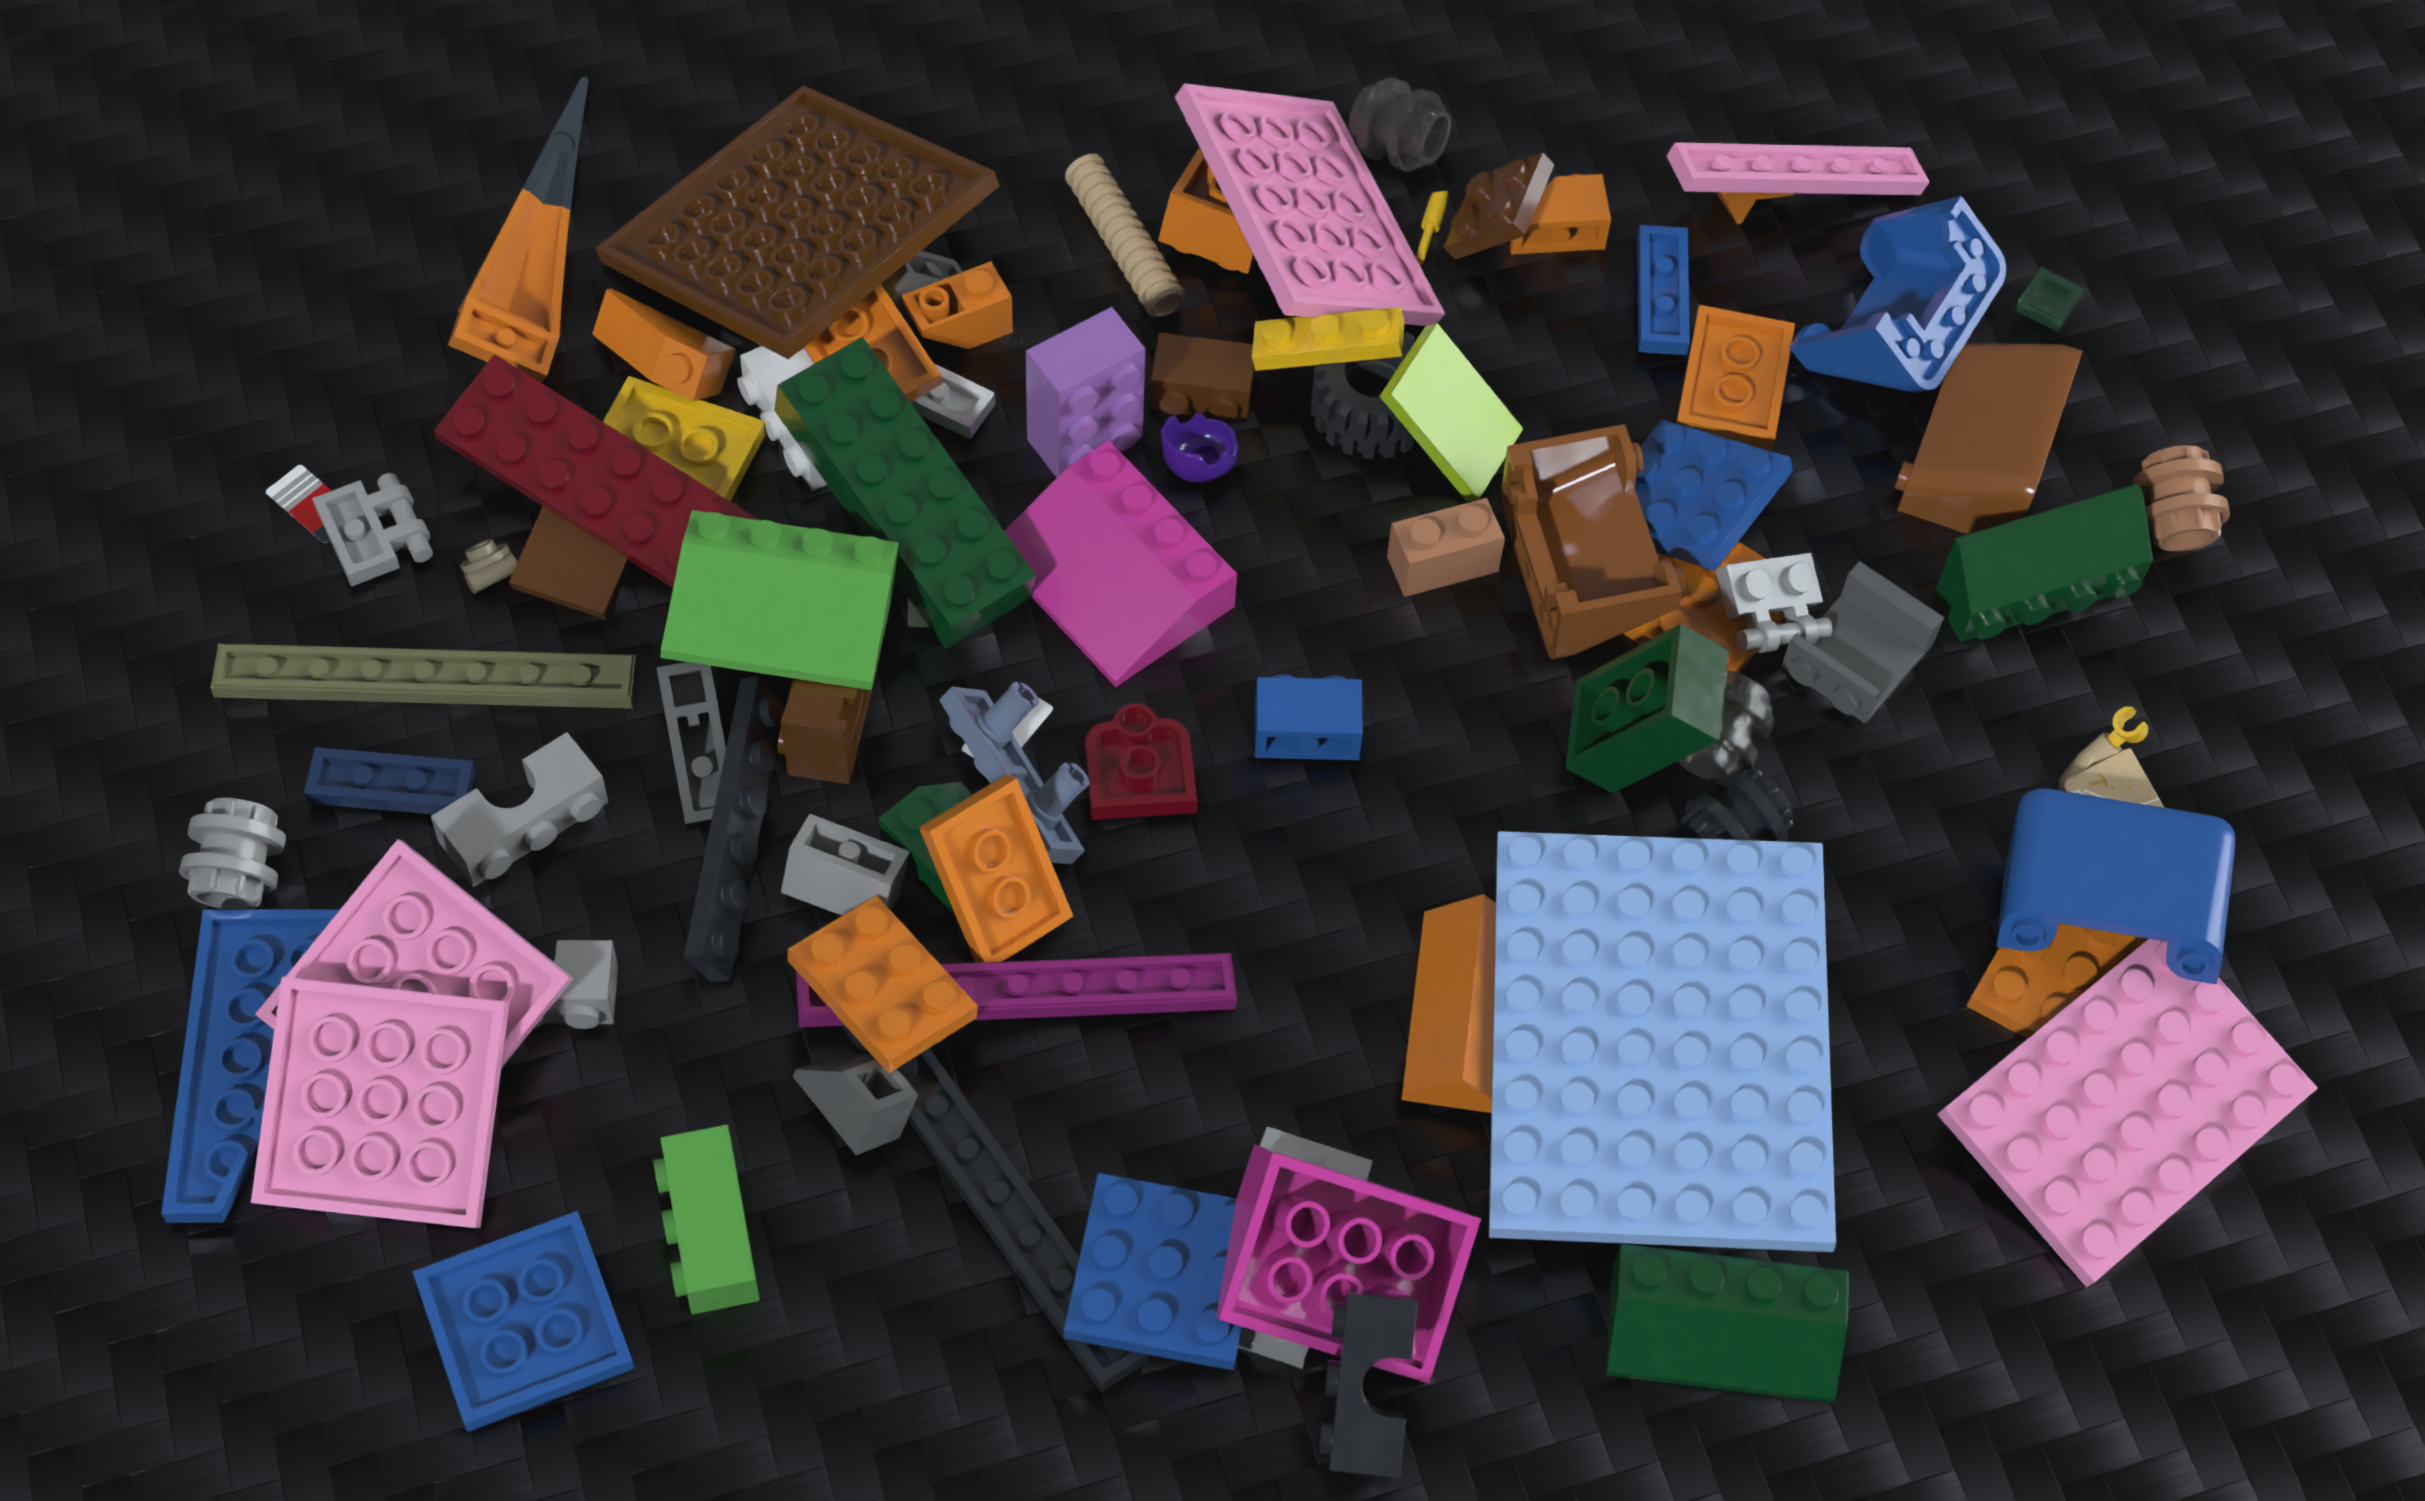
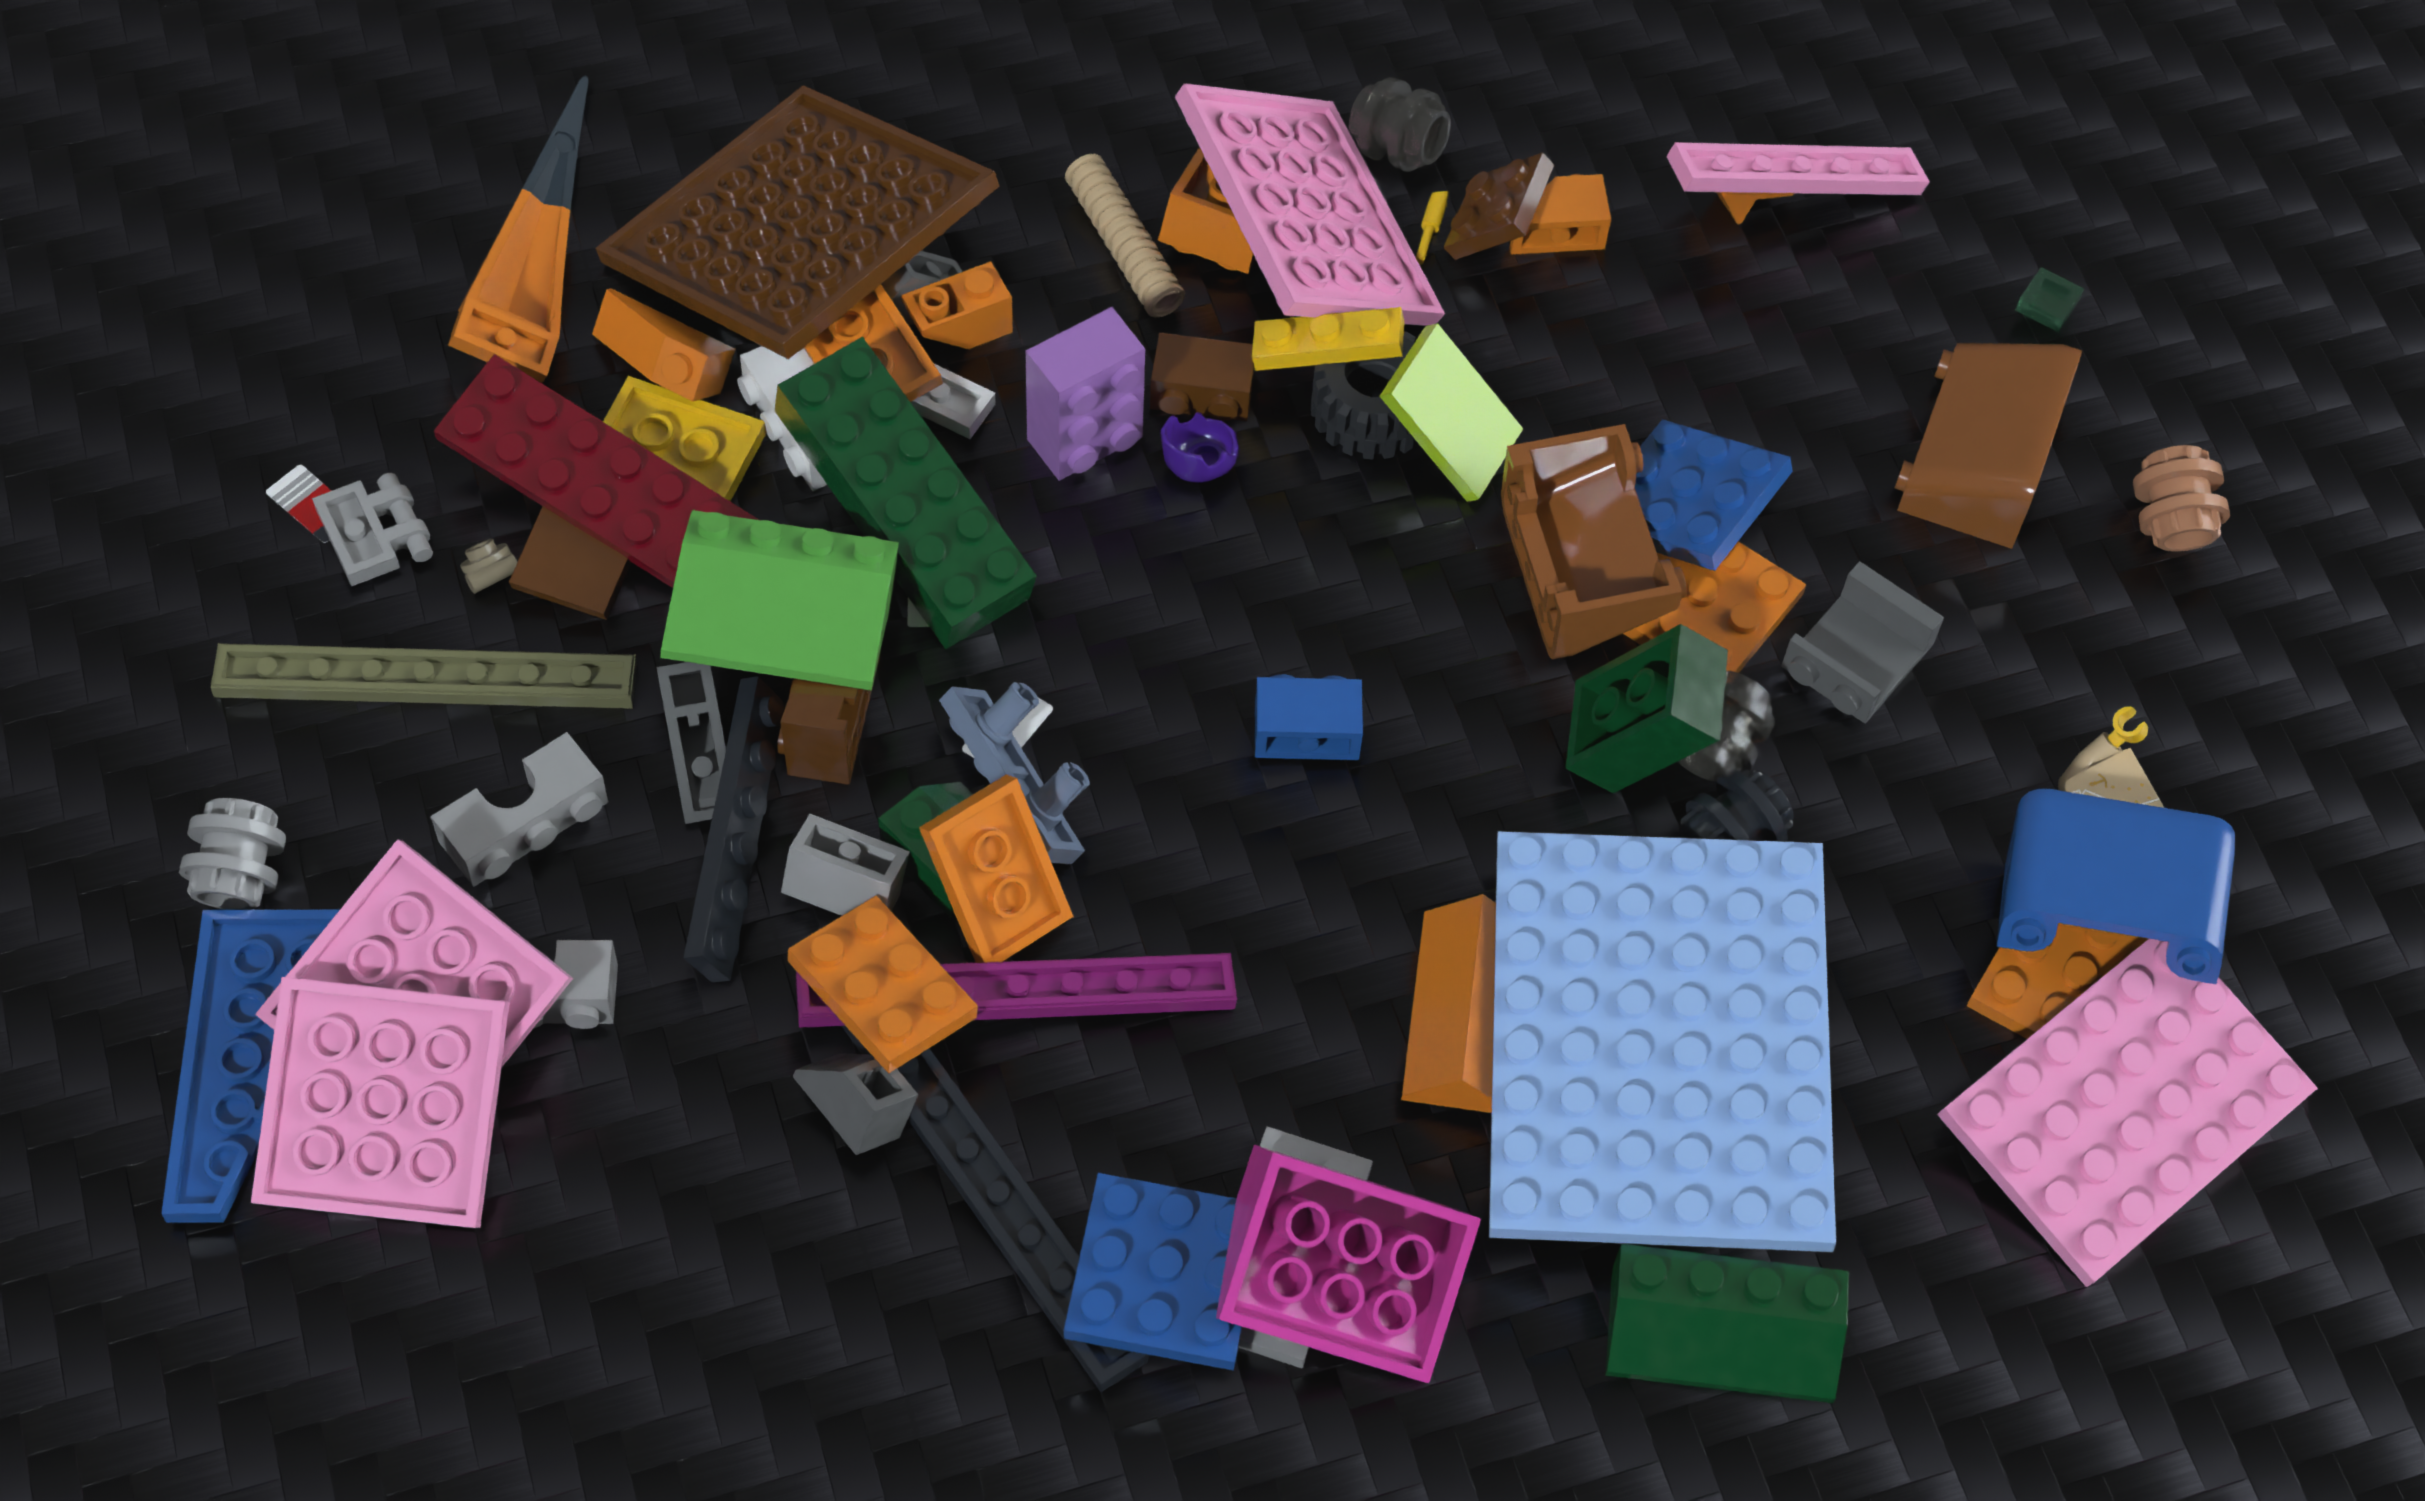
dark blue plate [304,747,476,814] -> none
blue plate [412,1211,635,1432] -> none
bright green brick [653,1125,760,1315] -> none
dark pink slope [1004,440,1237,687] -> none
dark red plate [1085,703,1197,820] -> none
black arch [1319,1289,1418,1478] -> none
nougat brick [1387,498,1505,597] -> none
blue plate [1637,225,1690,355] -> none
orange plate [1676,305,1795,451] -> none
light grey plate [1716,553,1833,653] -> none
blue windscreen [1789,196,2006,393] -> none
dark green slope [1934,484,2153,642] -> none

